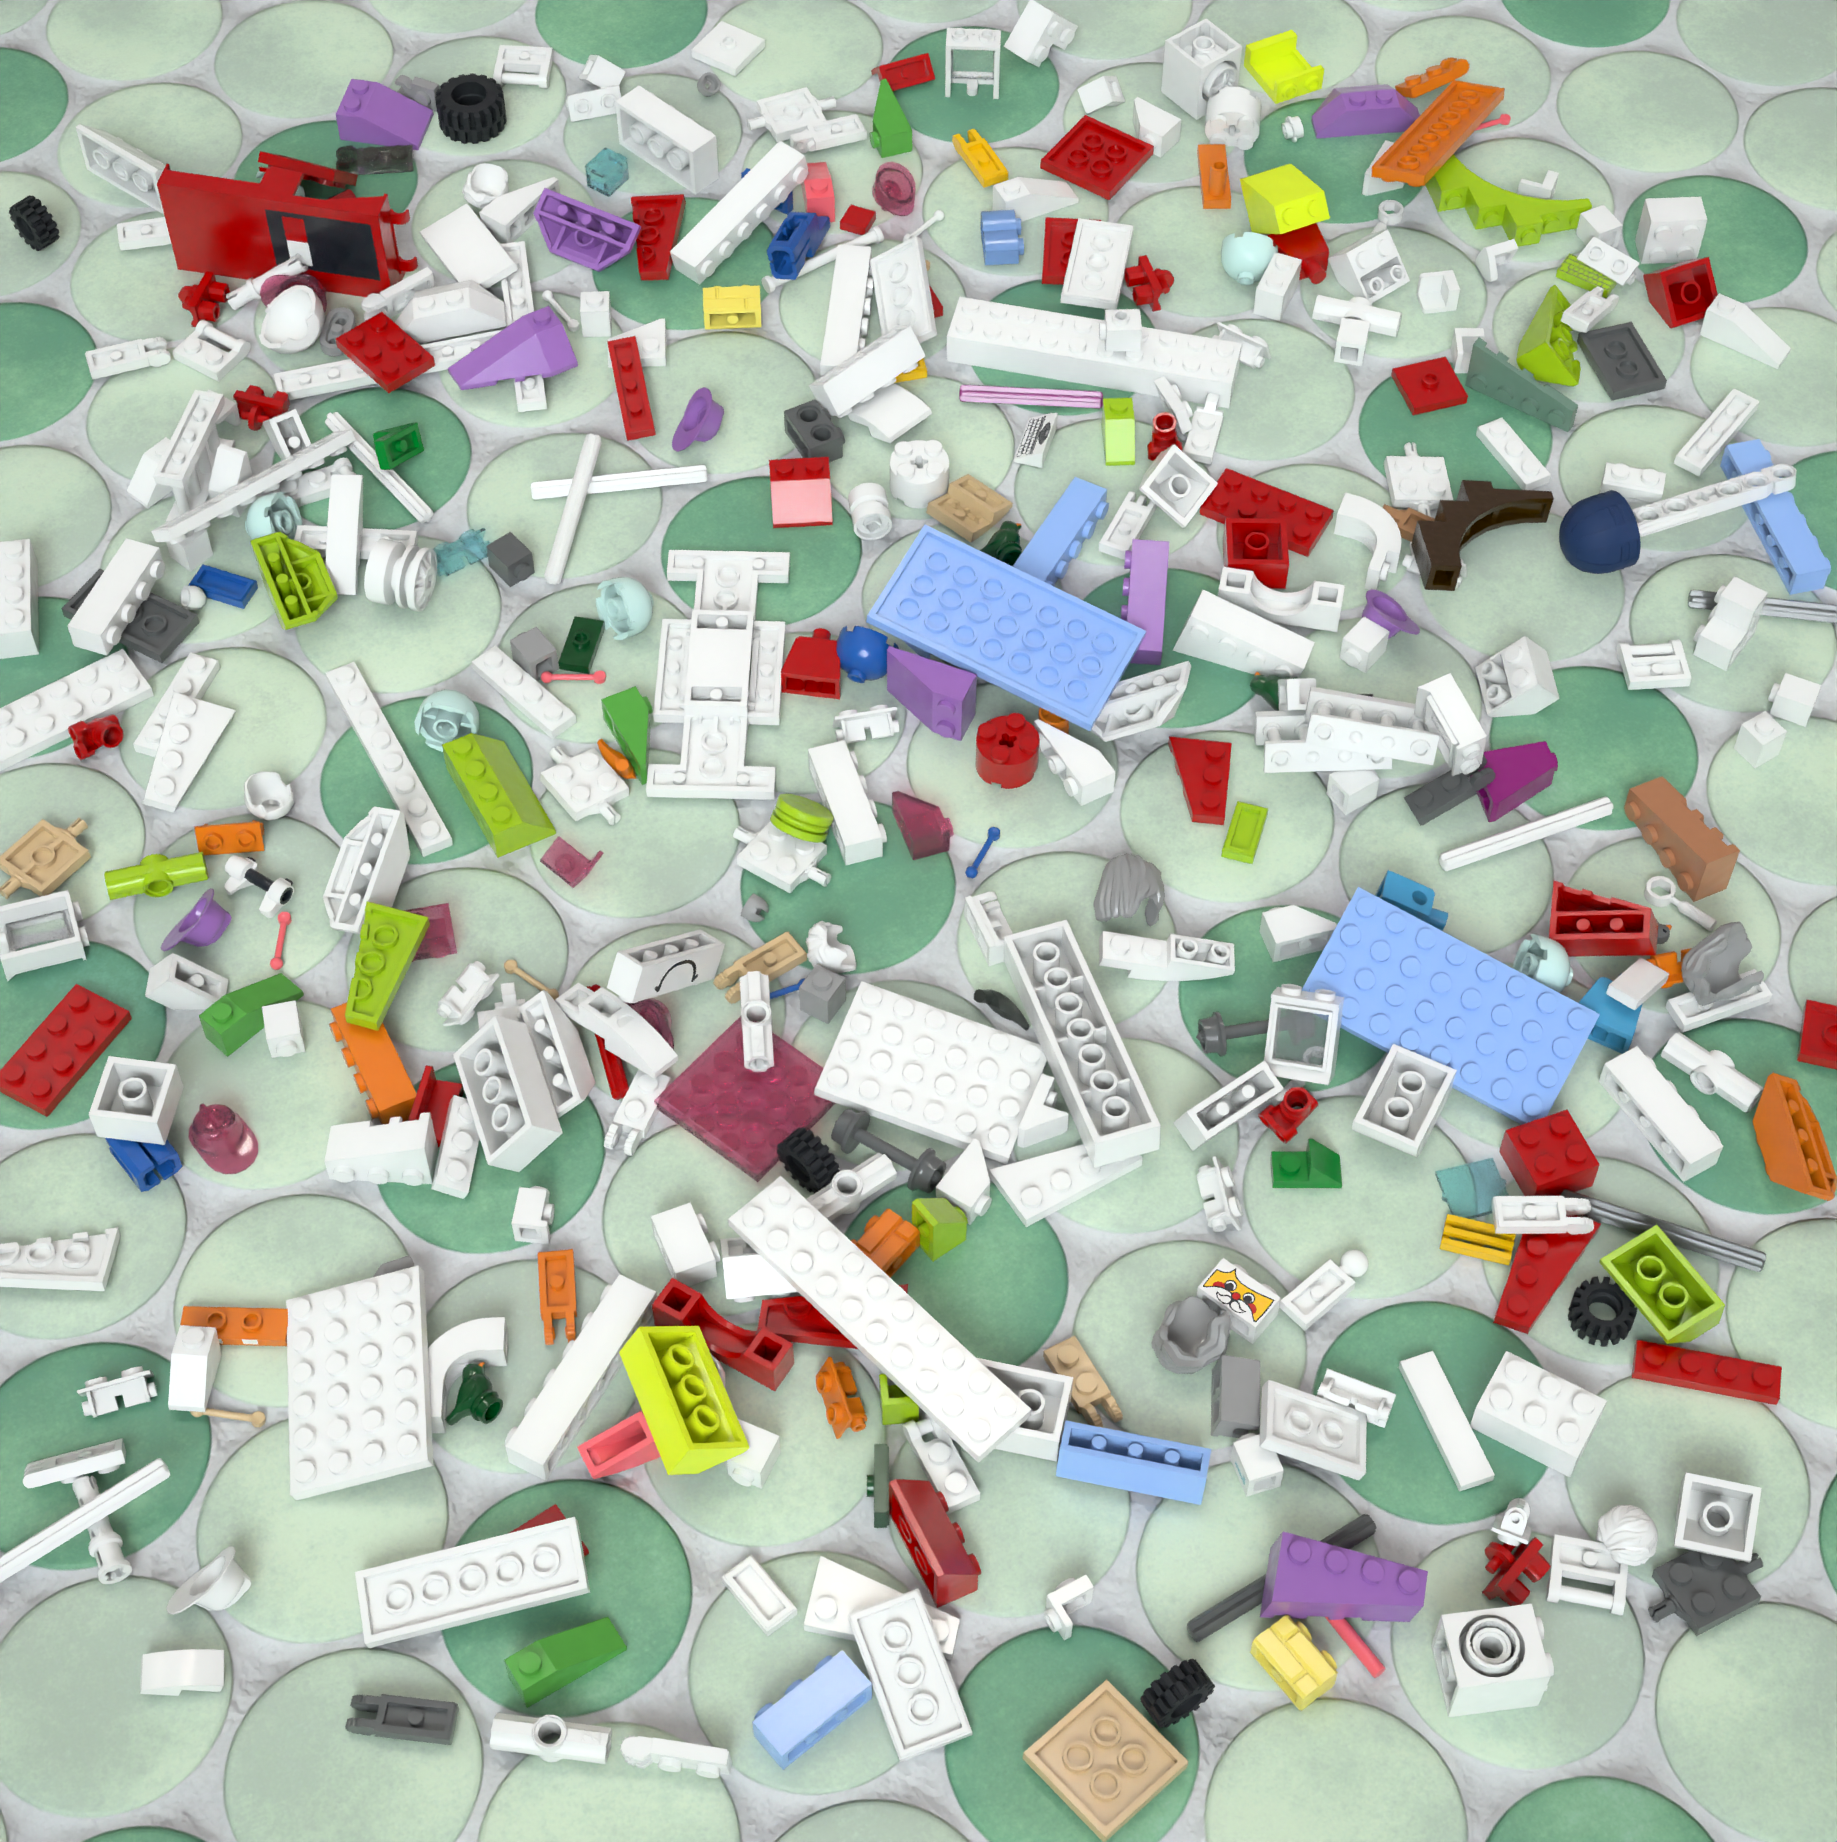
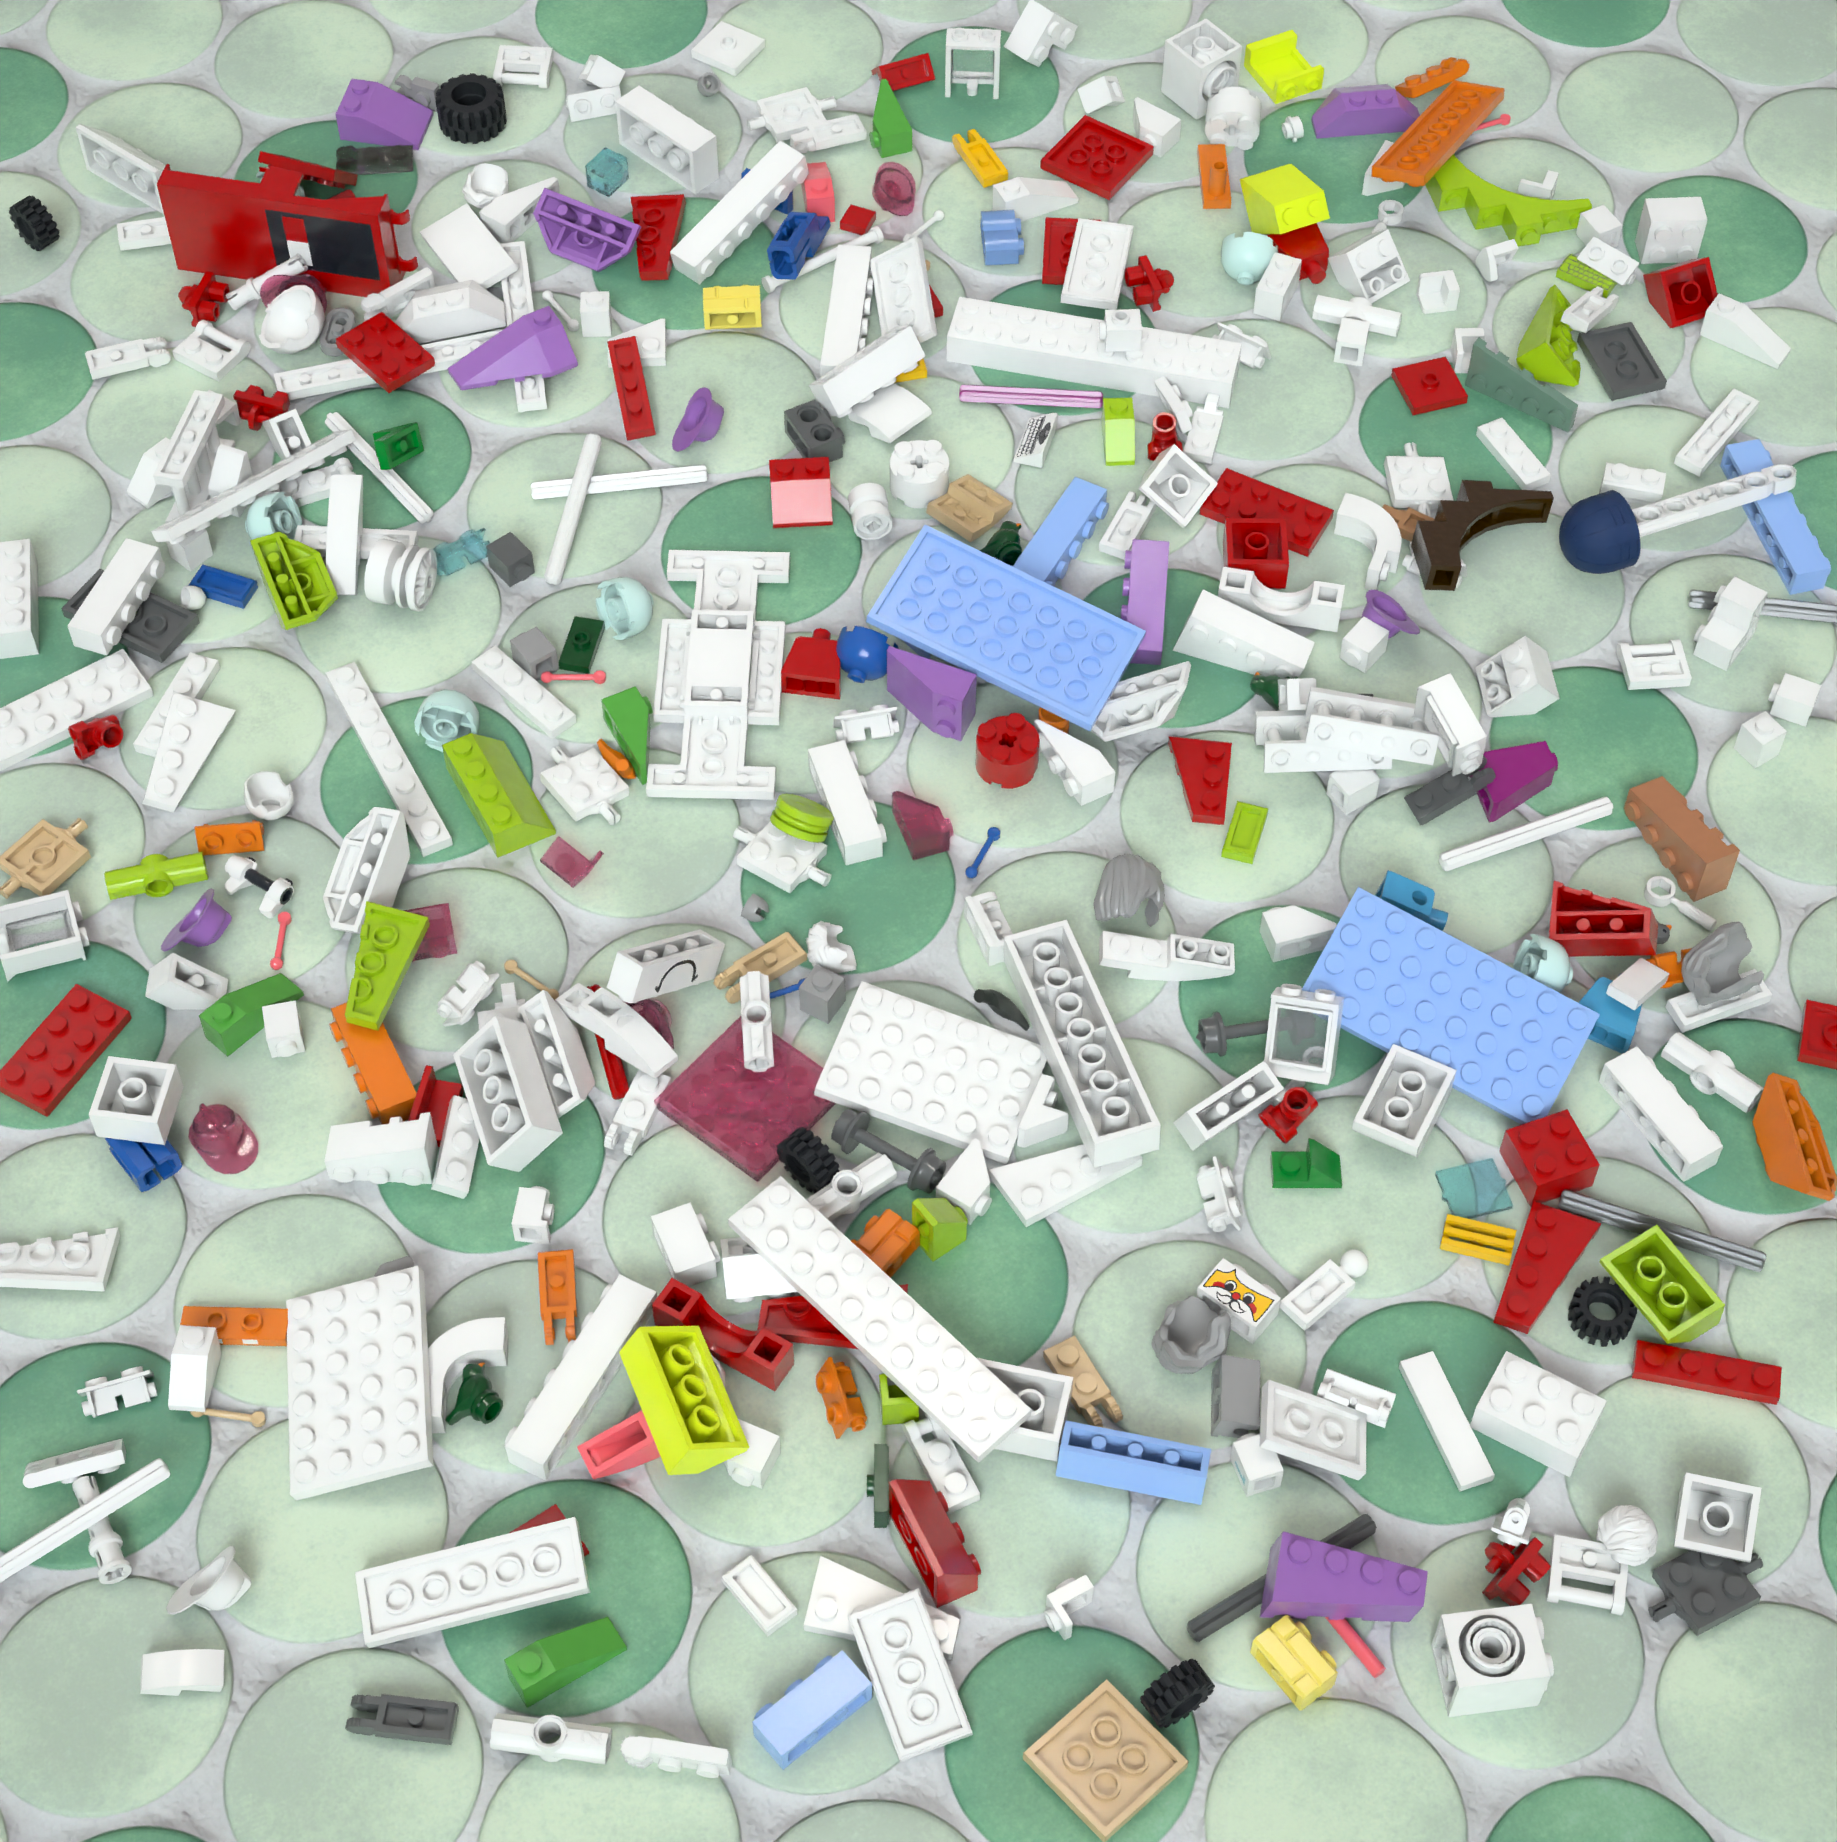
white hinge [1491,1196,1594,1235] -> none

